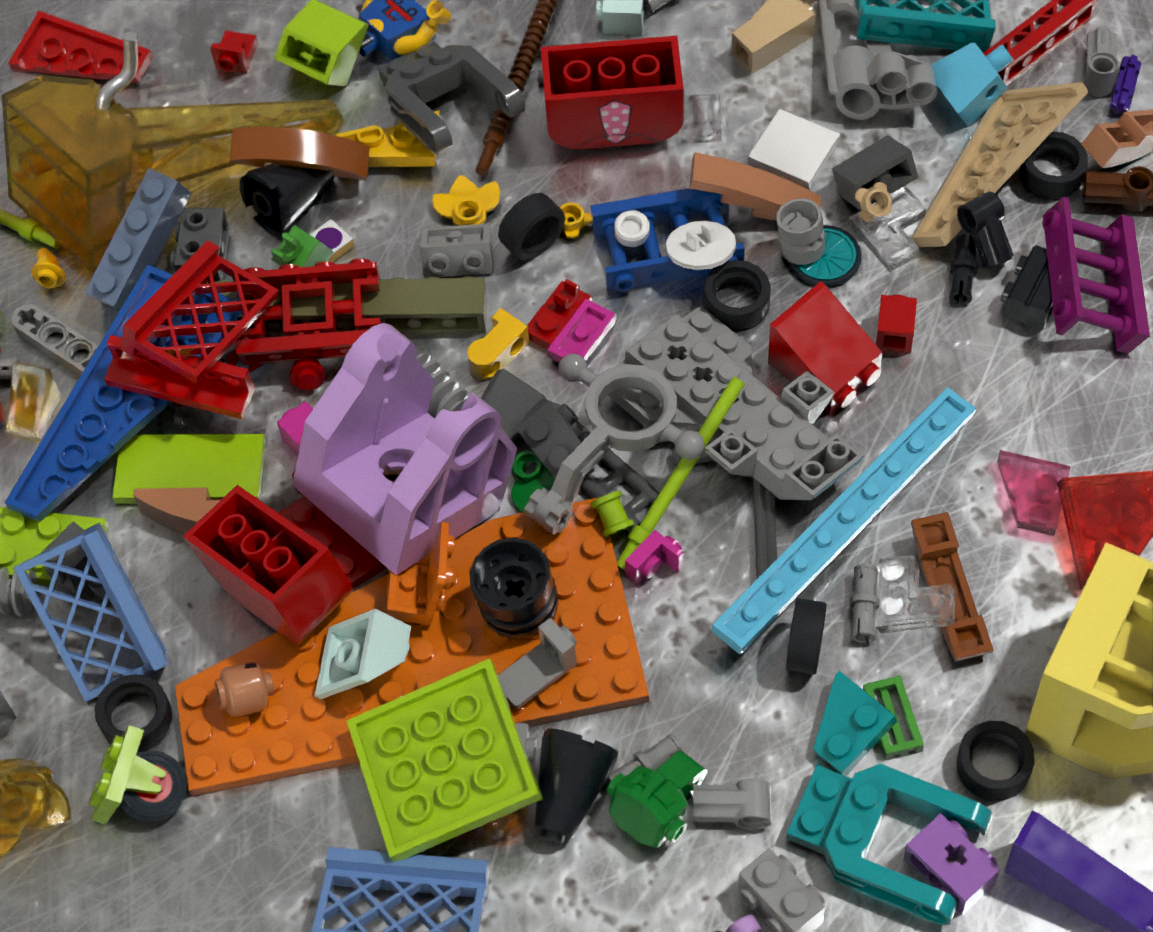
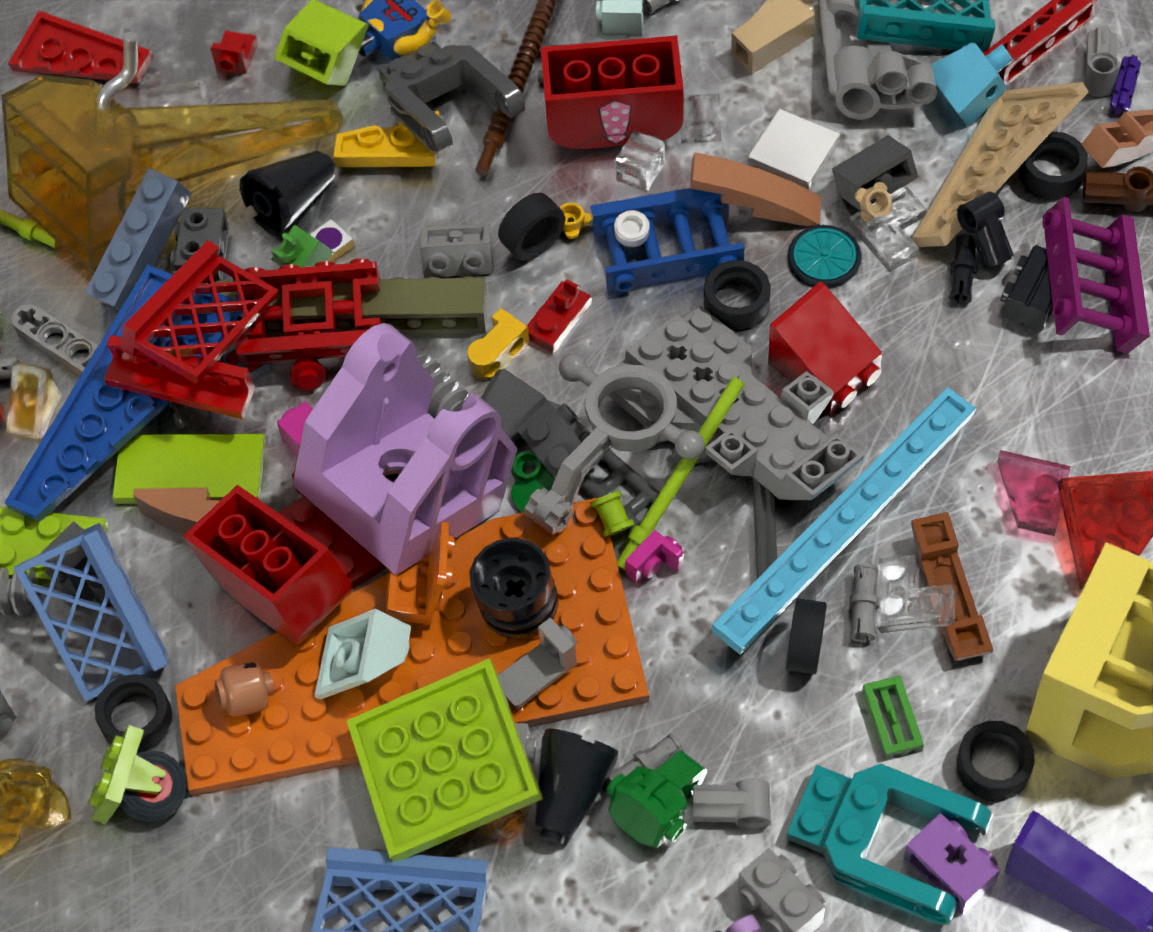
yellow plate [31,248,66,288] -> none
dark orange slope [229,127,369,181] -> none
yellow plate [433,175,500,226] -> none
dark pink plate [547,299,616,363] -> none
white piece [666,221,736,270] -> none
light grey wheel [776,198,826,265] -> none
teal wing [813,670,897,776] -> none
red brick [876,294,917,353] -> none
none -> clear brick [615,130,665,192]

